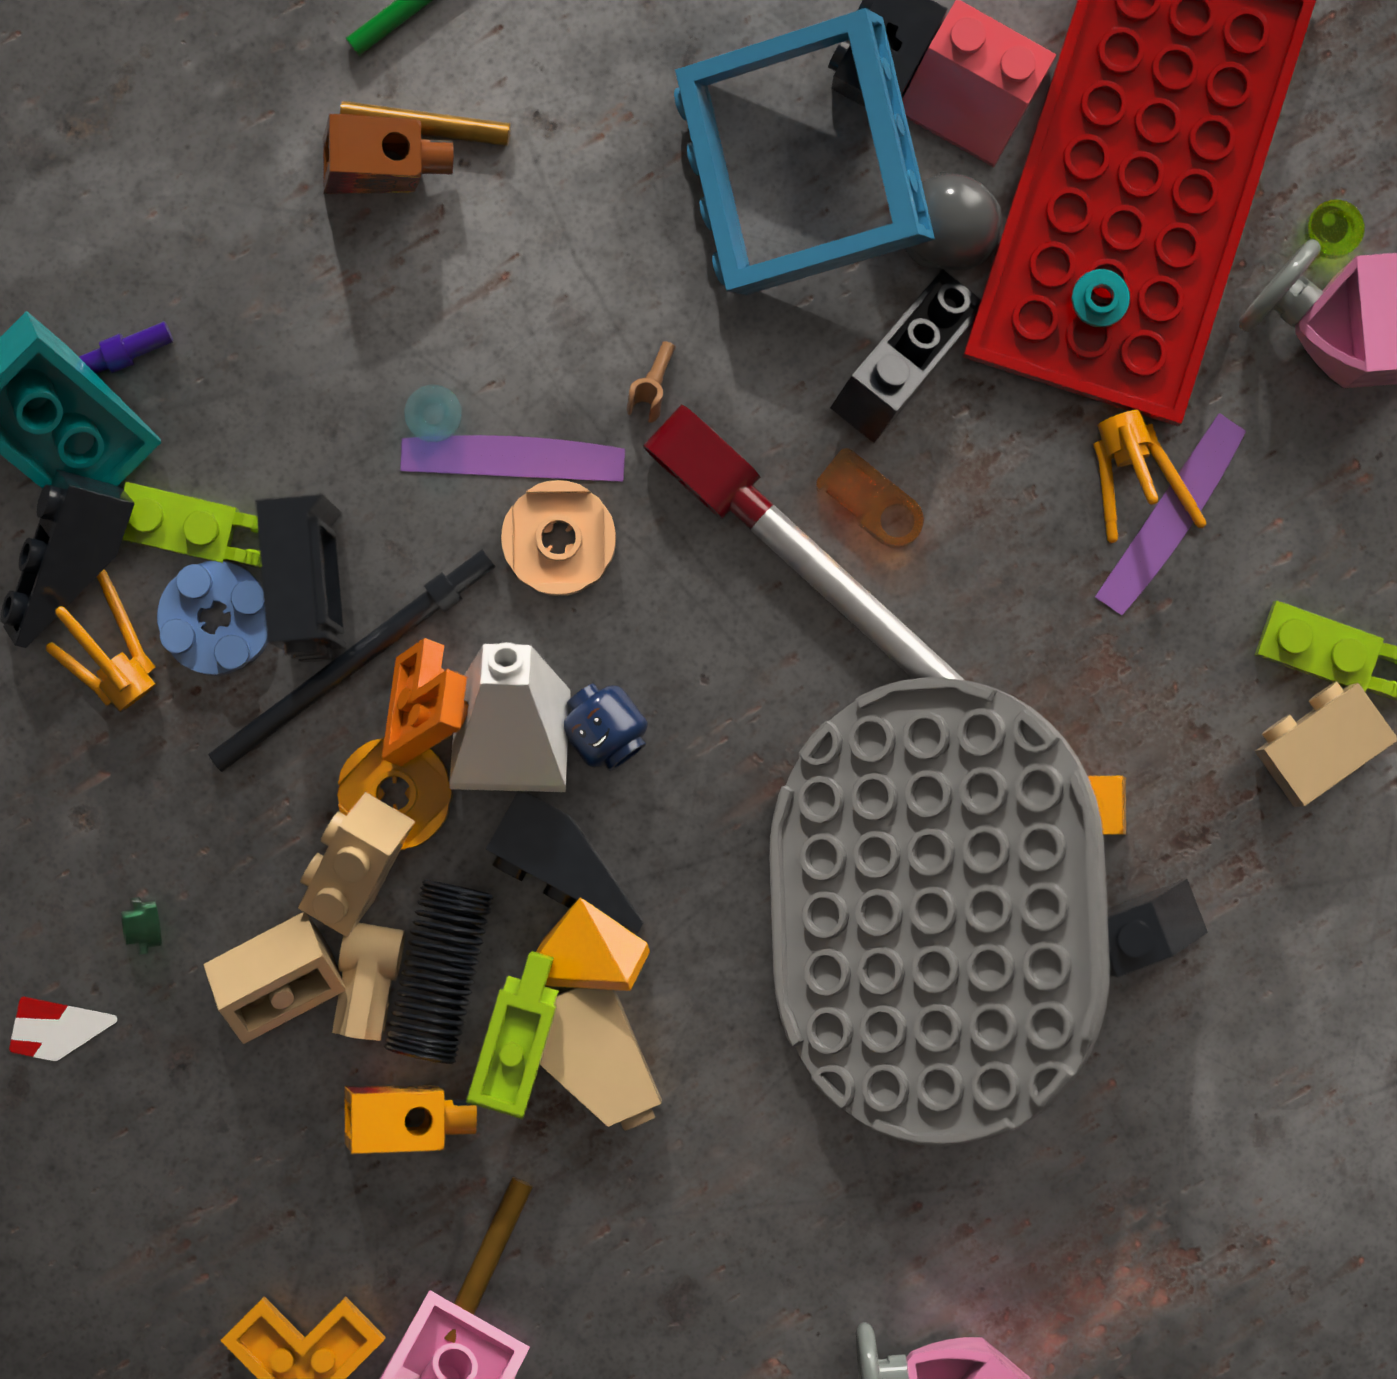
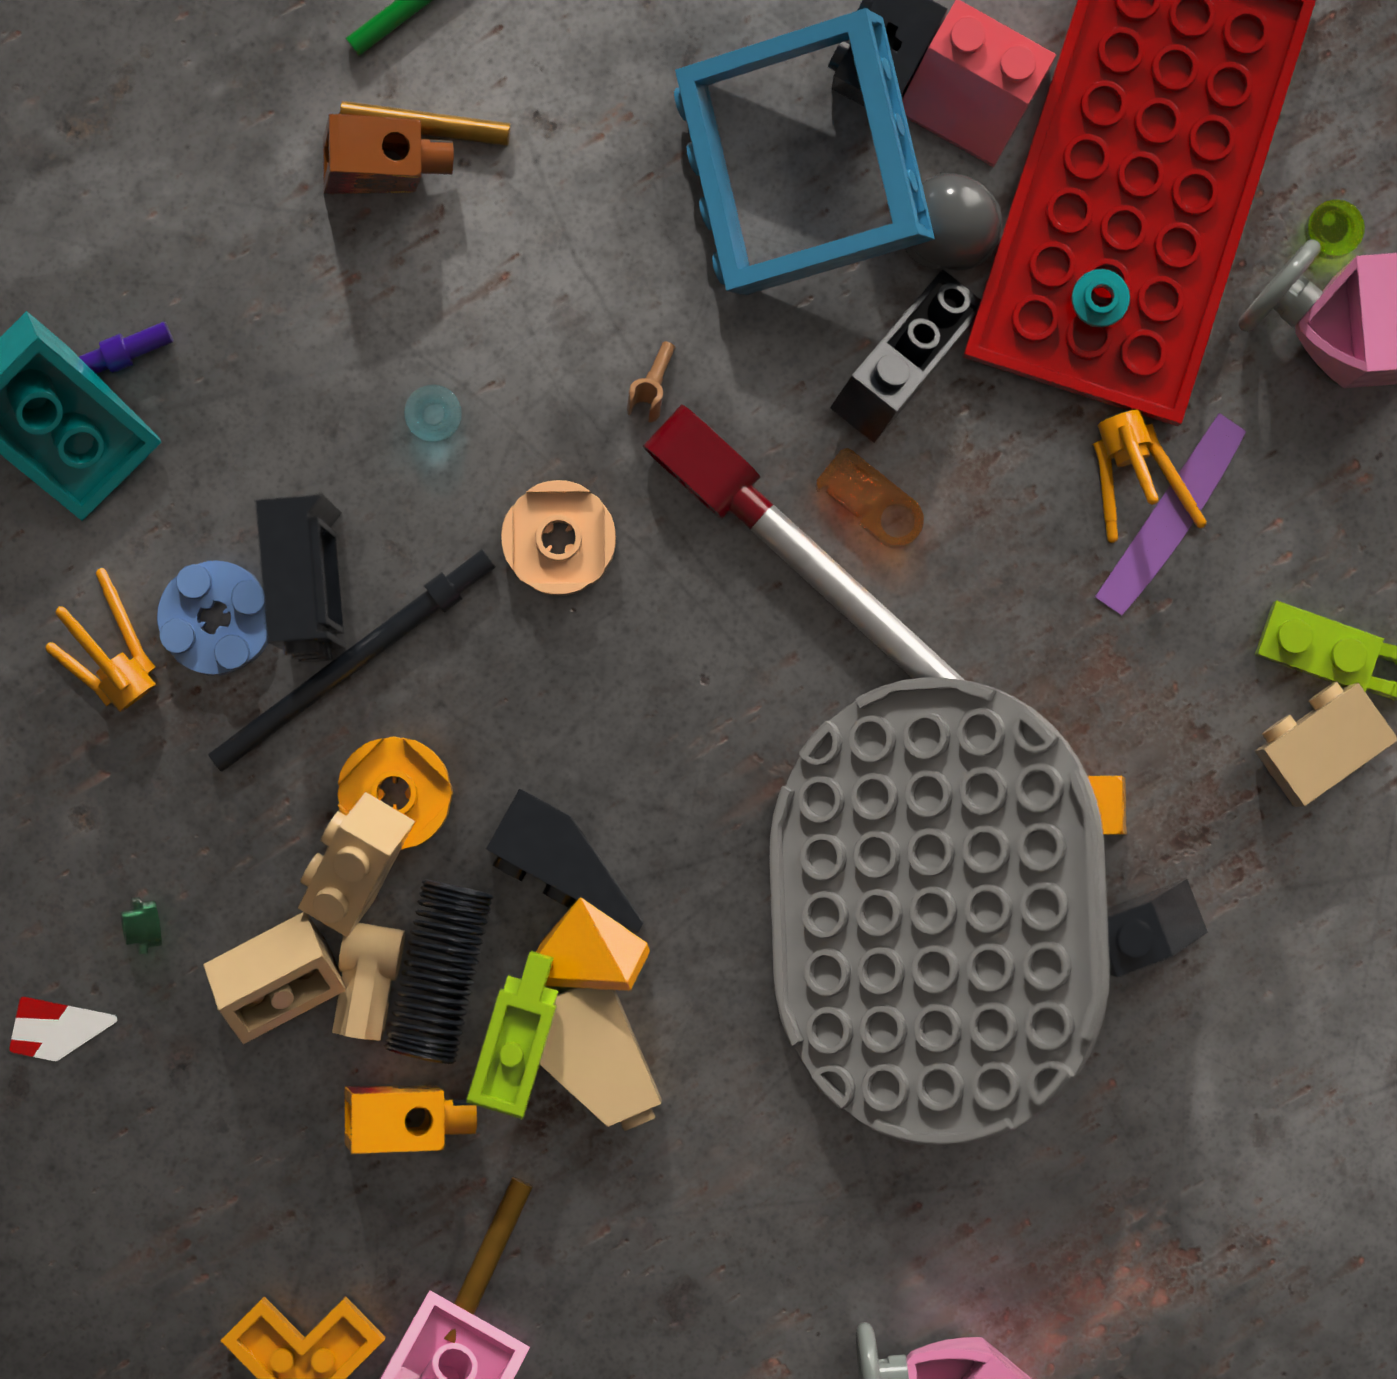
black slope [1,469,135,648] -> none
lime hinge [122,482,261,569] -> none
orange plate [381,638,468,766] -> none
medium lavender sticker [400,435,625,482] -> none
white slope [449,643,571,792] -> none
dark blue head [564,683,648,771] -> none

